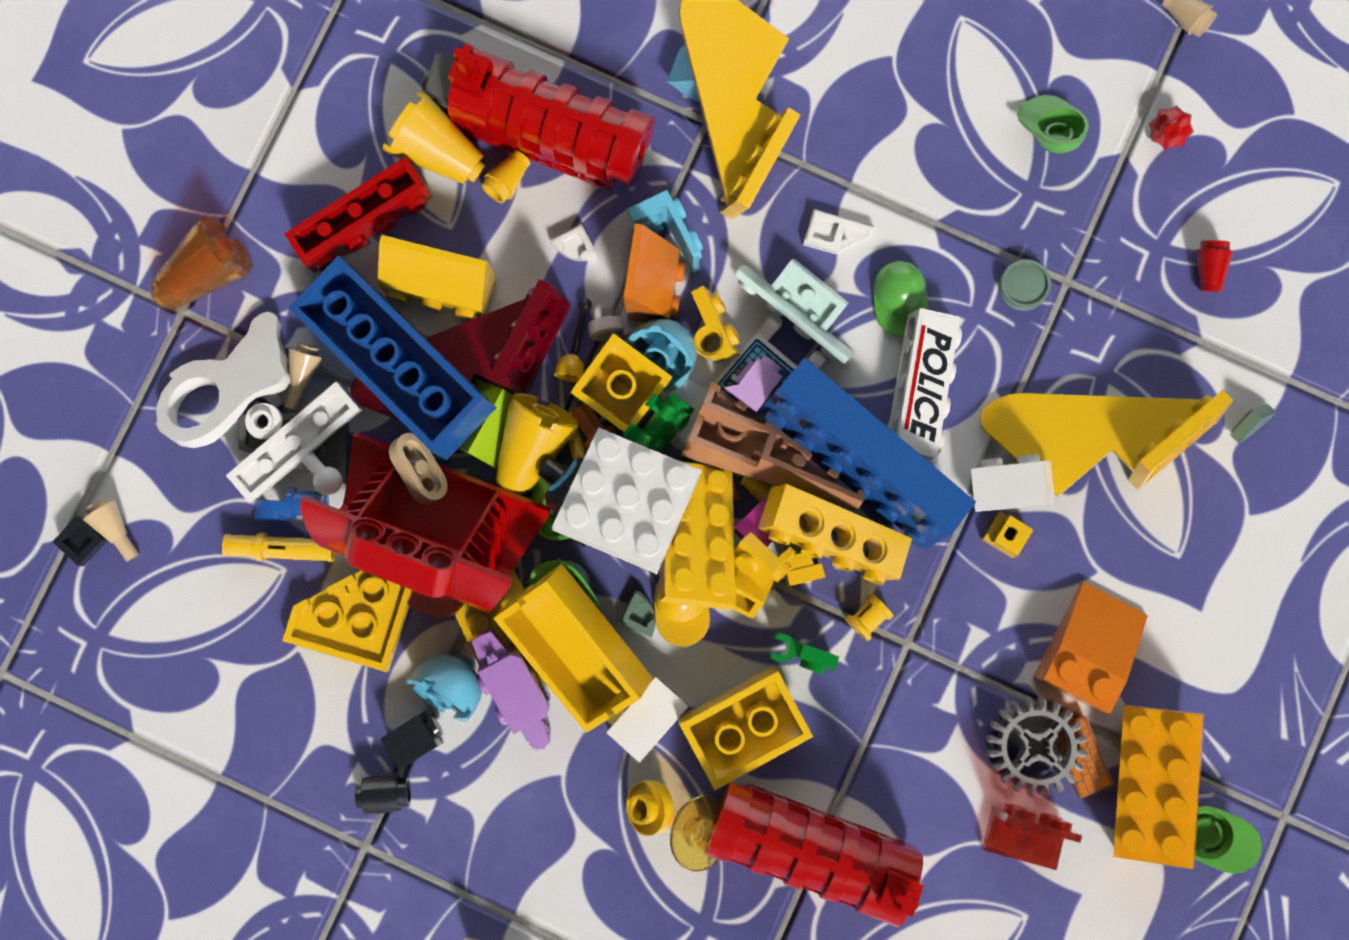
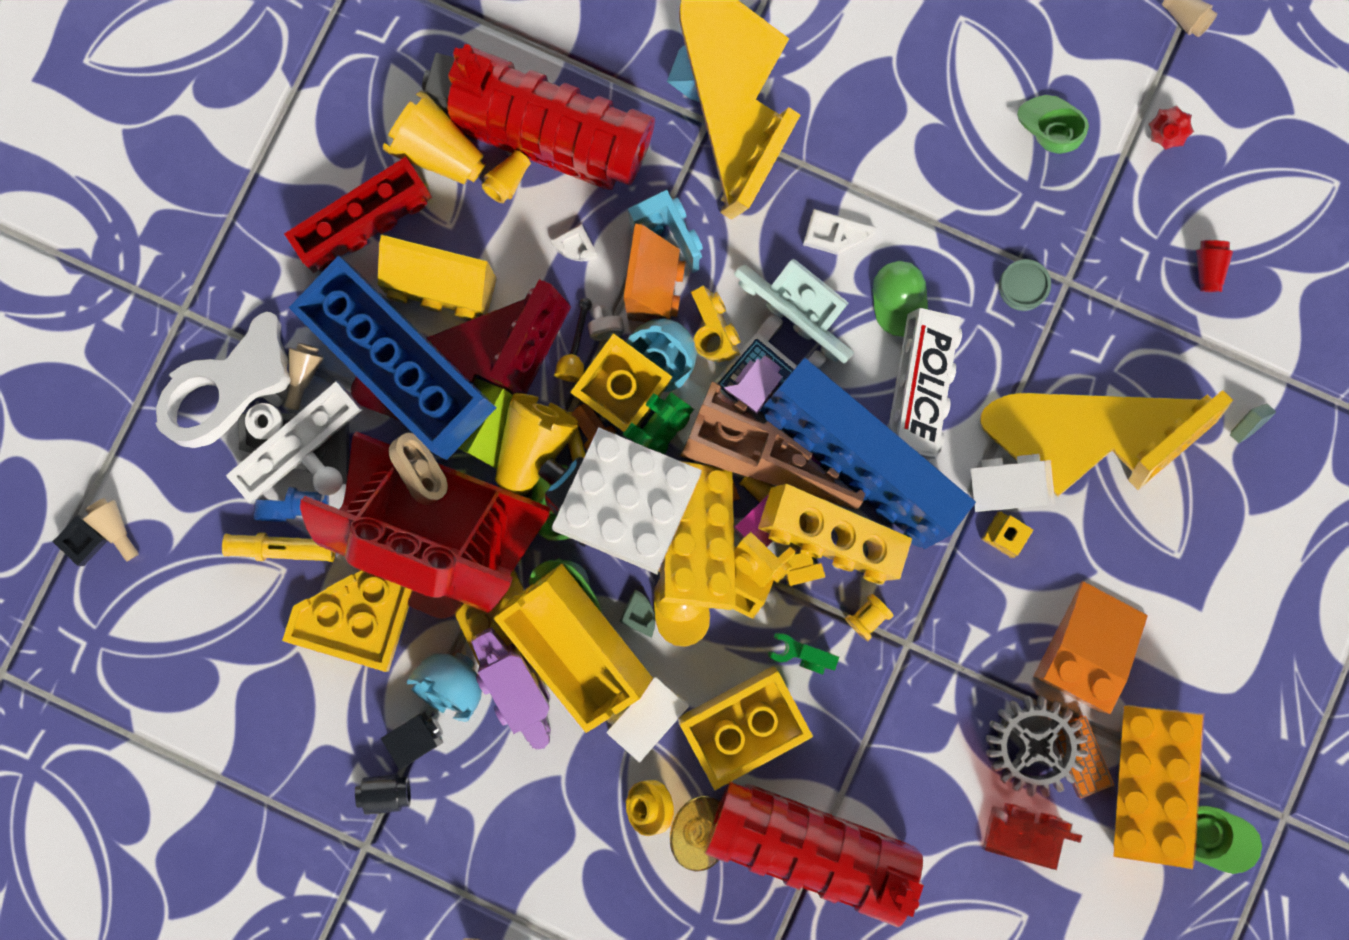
clear orange cone [150,215,253,310] -> none

